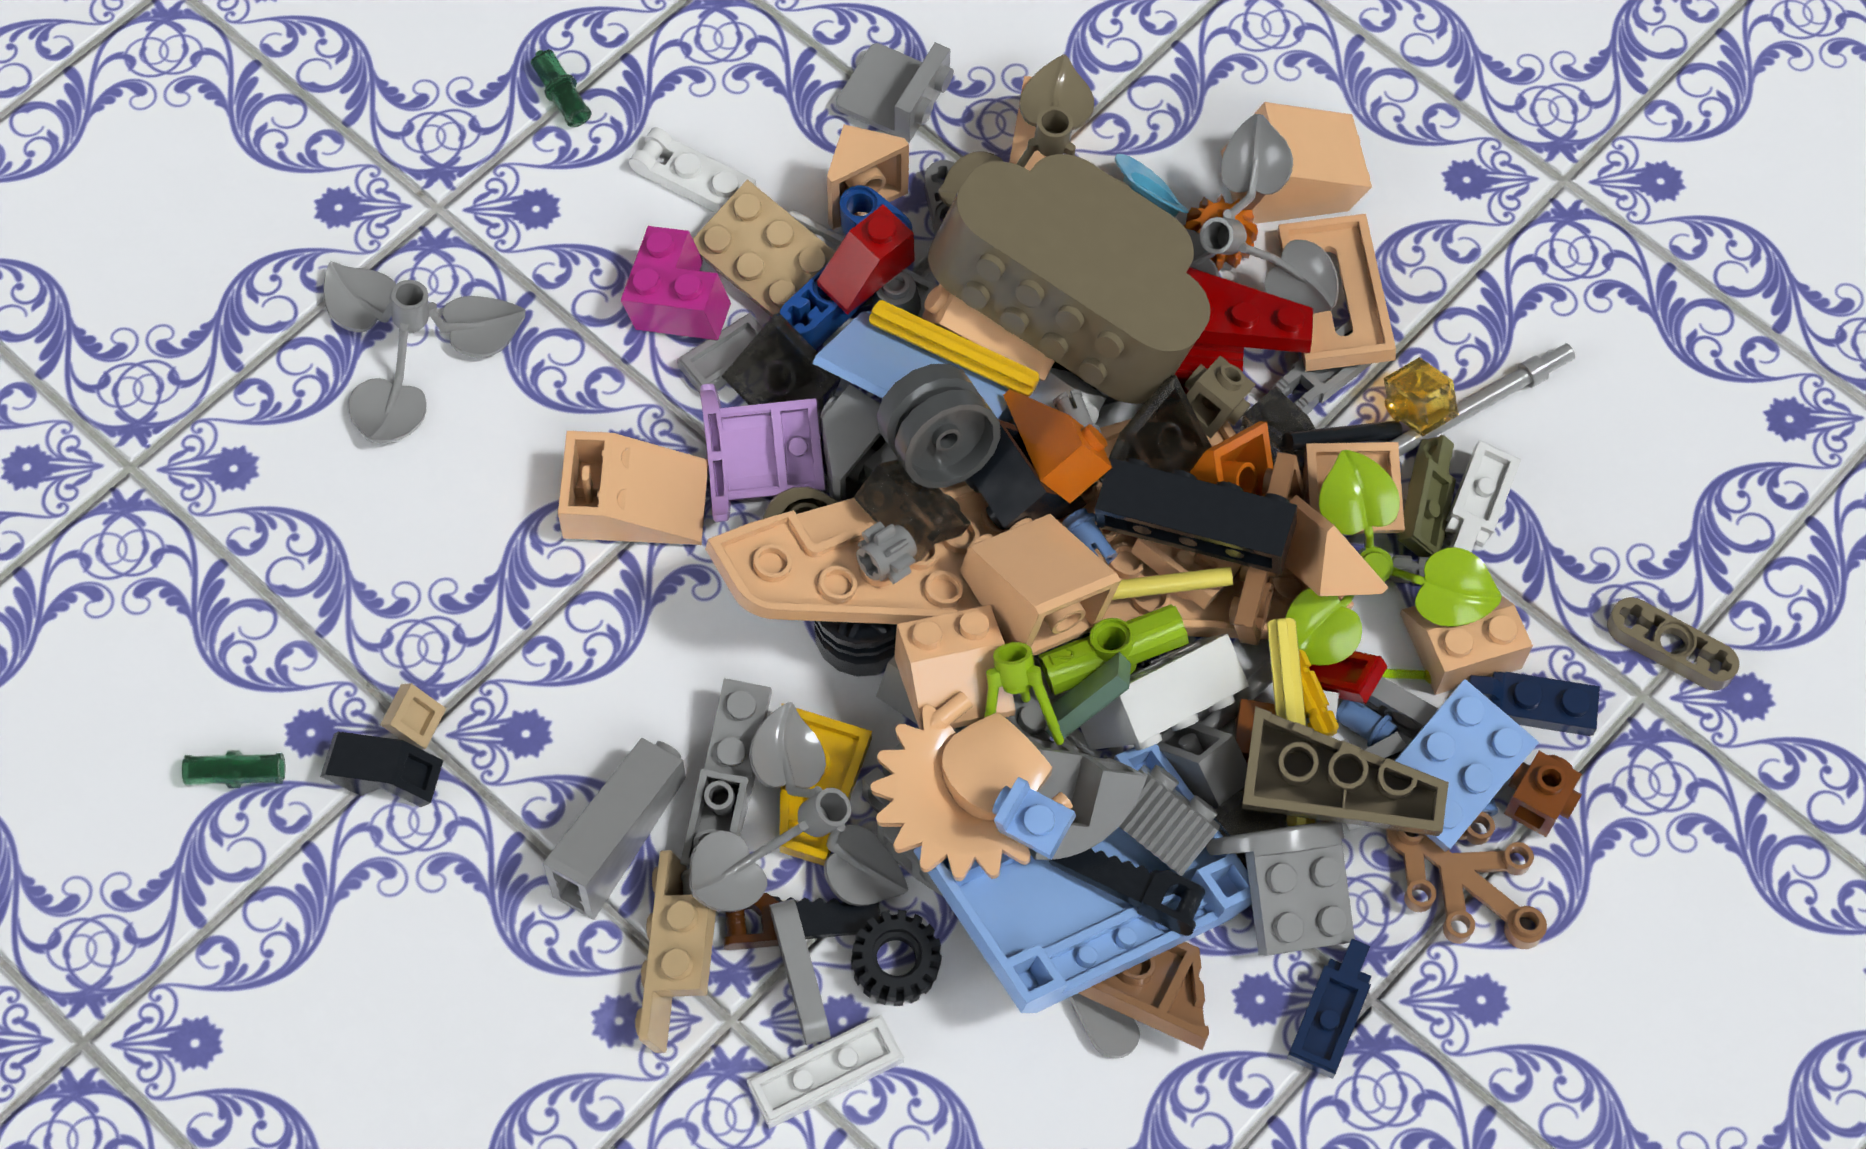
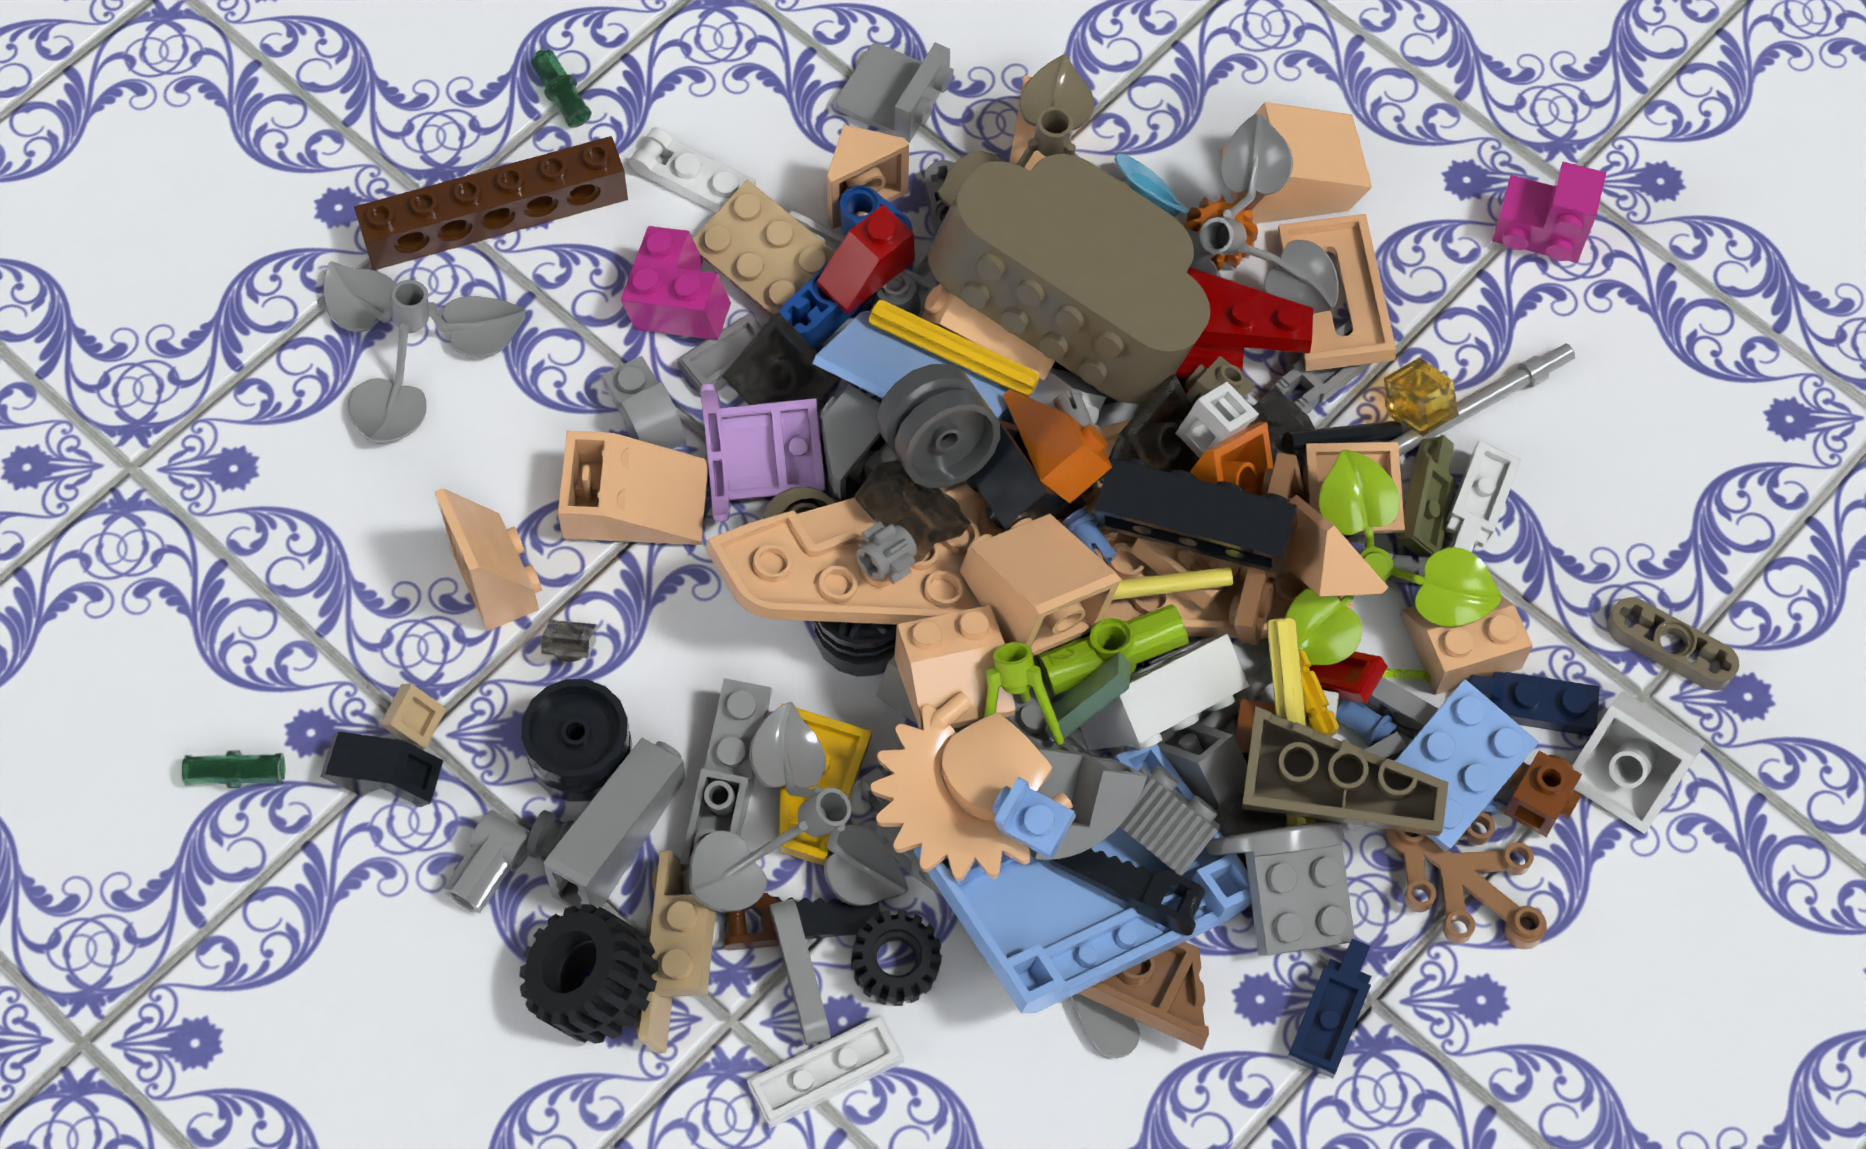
none -> reddish brown brick [354,136,628,271]
none -> light nougat slope [435,488,542,631]
none -> light grey piece [443,810,531,913]
none -> black tyre [519,904,658,1044]
none -> black wheel [521,679,632,801]
none -> dark grey wheel [526,810,575,858]
none -> clear smoke plate [541,620,597,662]
none -> light grey brick [601,356,686,449]
none -> white brick [1176,382,1259,458]
none -> dark pink brick [1492,162,1607,263]
none -> white slope [1572,691,1705,834]

